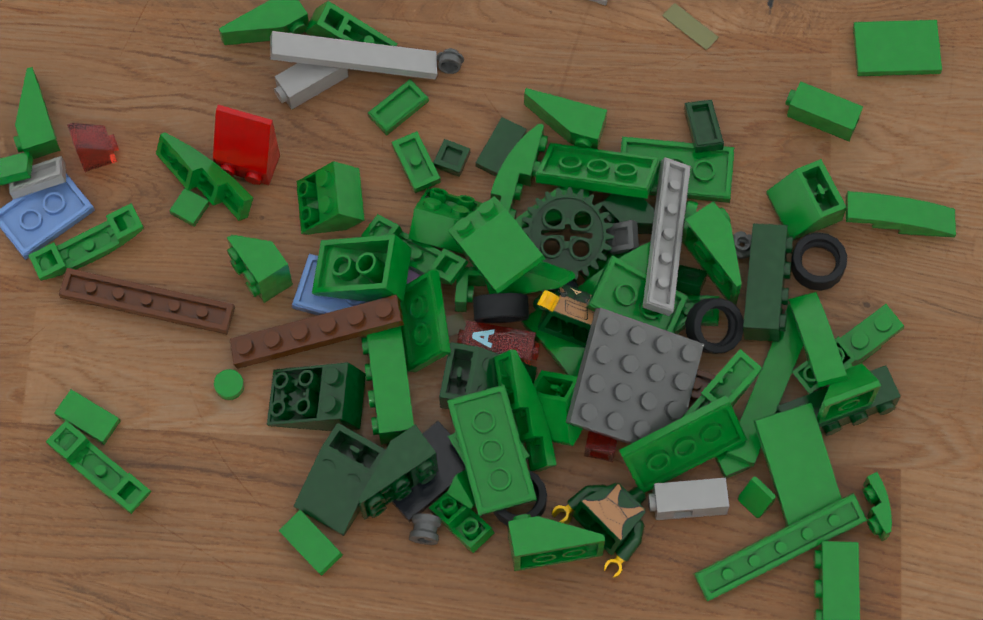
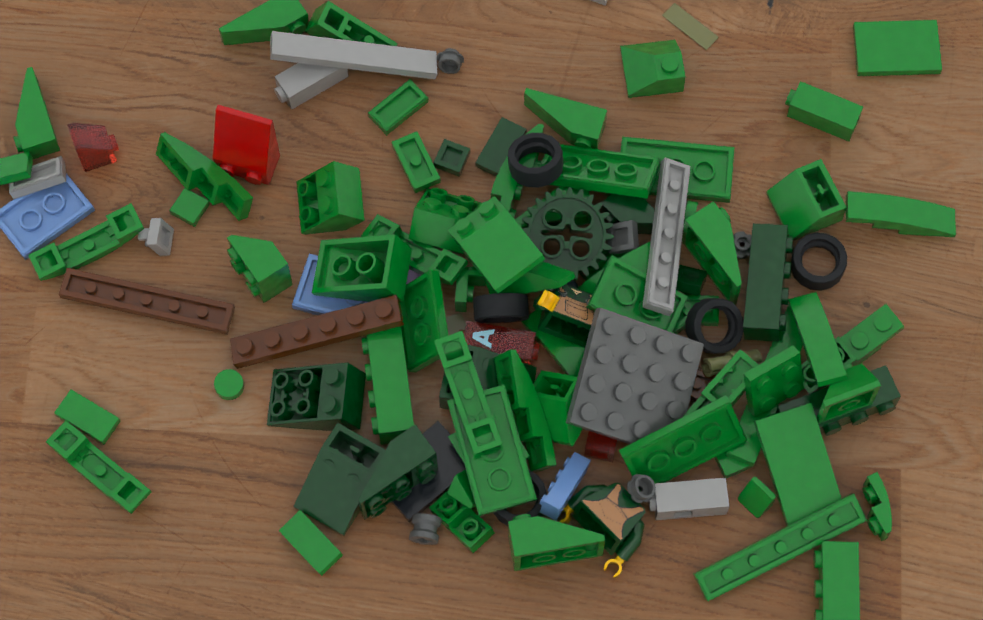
dark green tile [684,100,724,153] -> none
none -> light grey tile [138,218,174,256]
none -> green slope [434,331,503,454]
none -> black tyre [508,133,563,188]
none -> medium blue piece [540,452,591,521]
none -> green slope [620,40,686,98]
none -> dark grey plate [627,474,656,503]
none -> olive pin [702,349,762,377]
none -> green plate [744,345,804,417]

